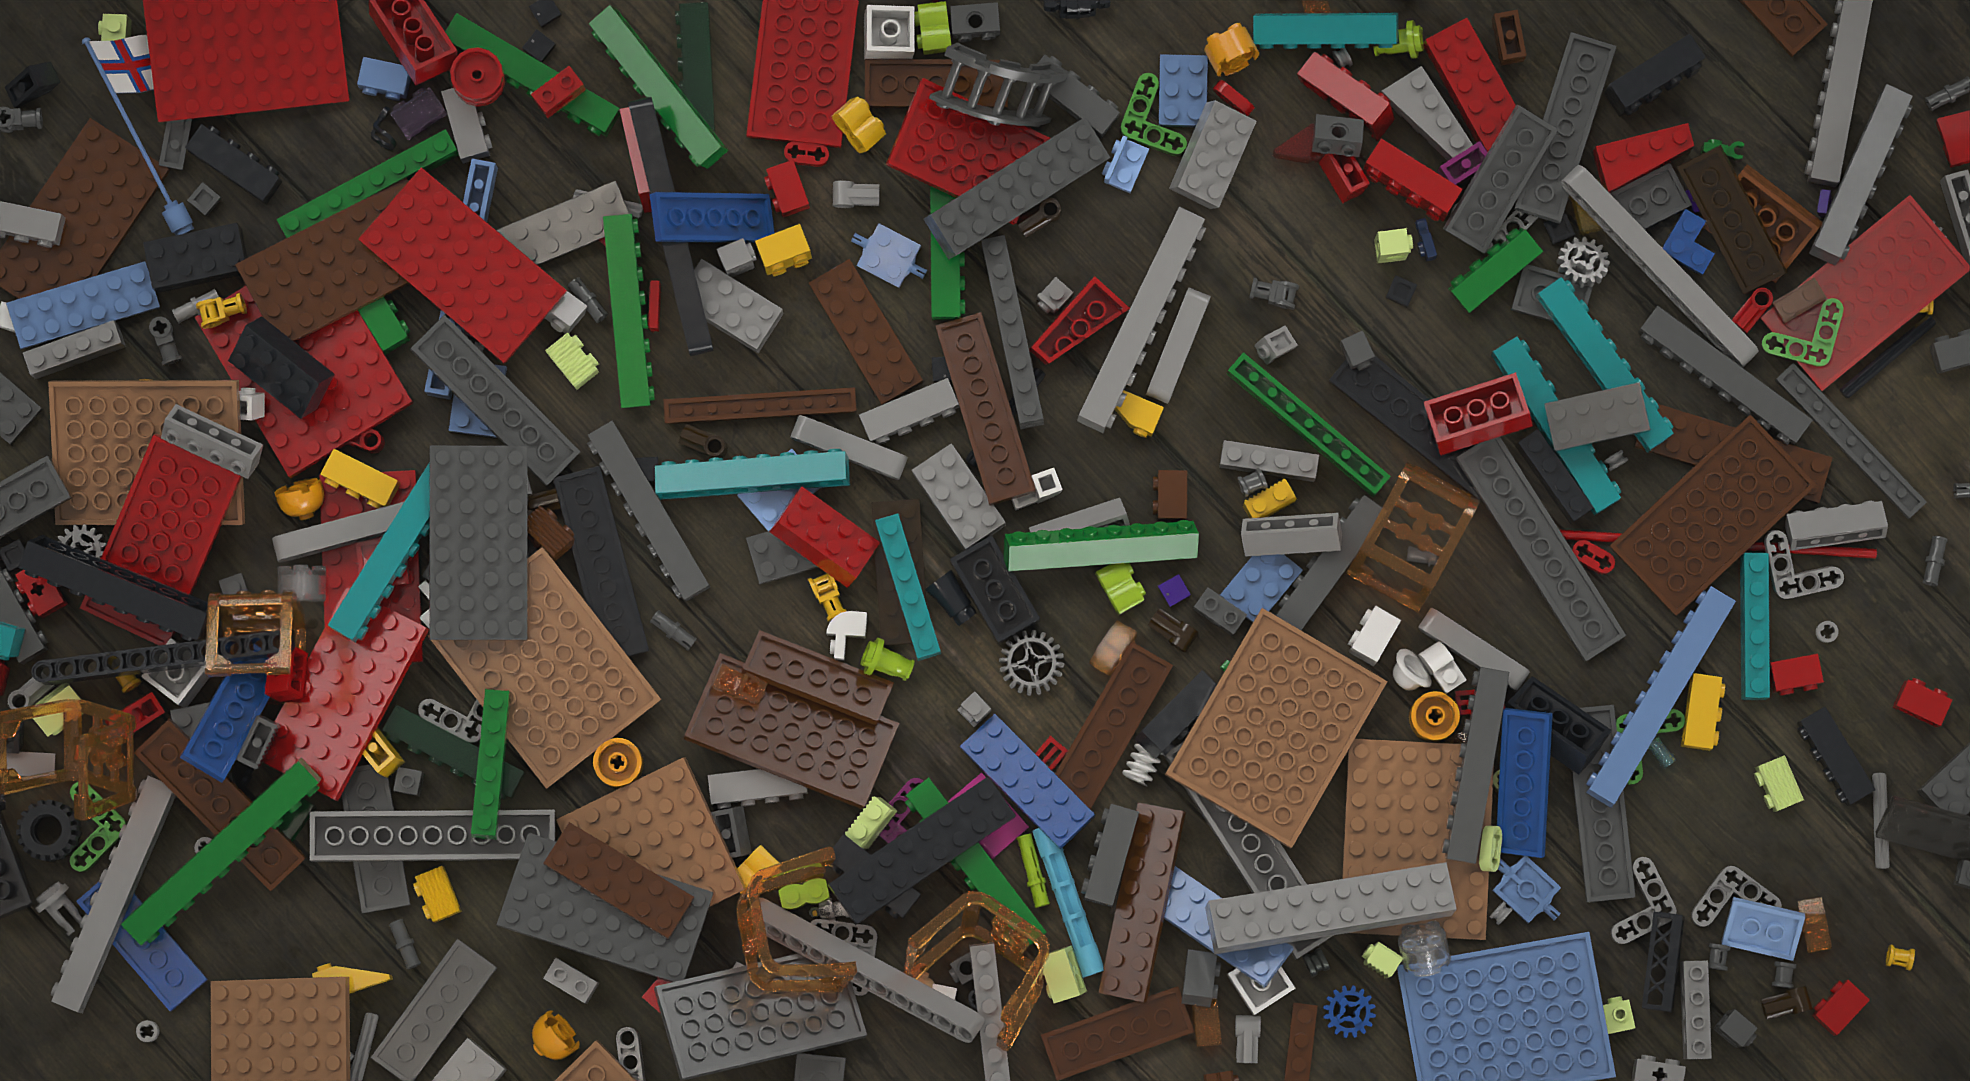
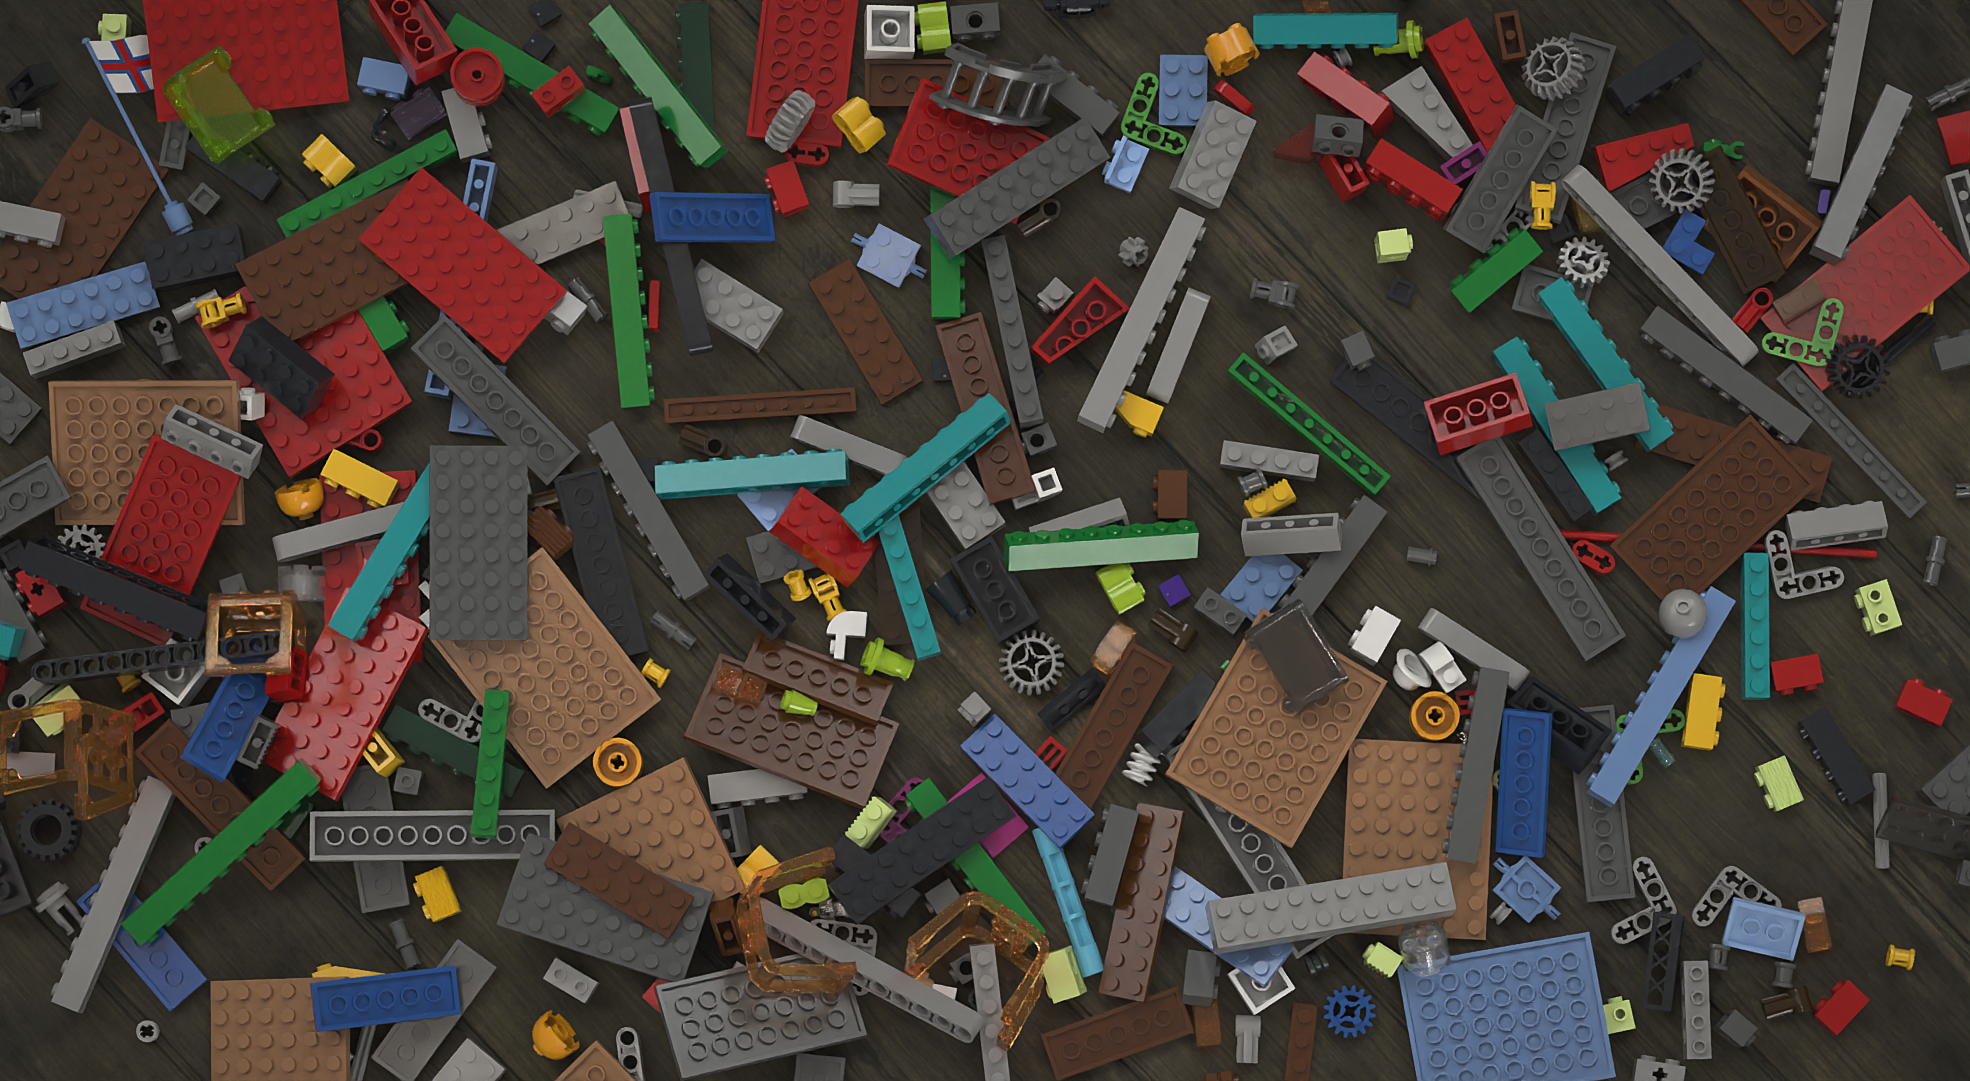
bright green beam [70,781,127,872] -> none
yellowish green brick [545,333,599,390] -> none
light grey brick [717,238,757,277] -> none
yellow brick [755,224,812,276] -> none
light grey brick [859,378,959,445] -> none
lime pin [1017,834,1050,908] -> none
clear orange windscreen [1346,461,1480,612] -> none
dark blue plate [1415,218,1437,262] -> none
yellowish green beam [1479,826,1502,872] -> none
light grey bush [1816,621,1838,643] -> none
none -> clear neon green windscreen [163,46,275,164]
none -> yellow brick [302,134,358,188]
none -> blue plate [310,966,461,1032]
none -> green tile [586,65,612,85]
none -> yellow bush [641,658,671,688]
none -> black brick [703,553,797,641]
none -> reddish brown brick [709,898,746,956]
none -> light grey gear [765,90,815,153]
none -> lime cone [780,689,818,716]
none -> yellow bush [783,569,812,601]
none -> teal brick [841,393,1011,543]
none -> dark grey brick [923,878,962,915]
none -> dark grey brick [1021,423,1057,459]
none -> black plate [1037,668,1106,732]
none -> light grey gear [1118,237,1149,267]
none -> clear smoke windscreen [1244,598,1349,715]
none -> light grey gear [1521,36,1586,101]
none -> yellow connector [1530,181,1556,230]
none -> light grey gear [1649,148,1715,213]
none -> light grey cylinder [1659,589,1708,639]
none -> black gear [1825,334,1891,400]
none -> yellowish green brick [1854,579,1902,636]

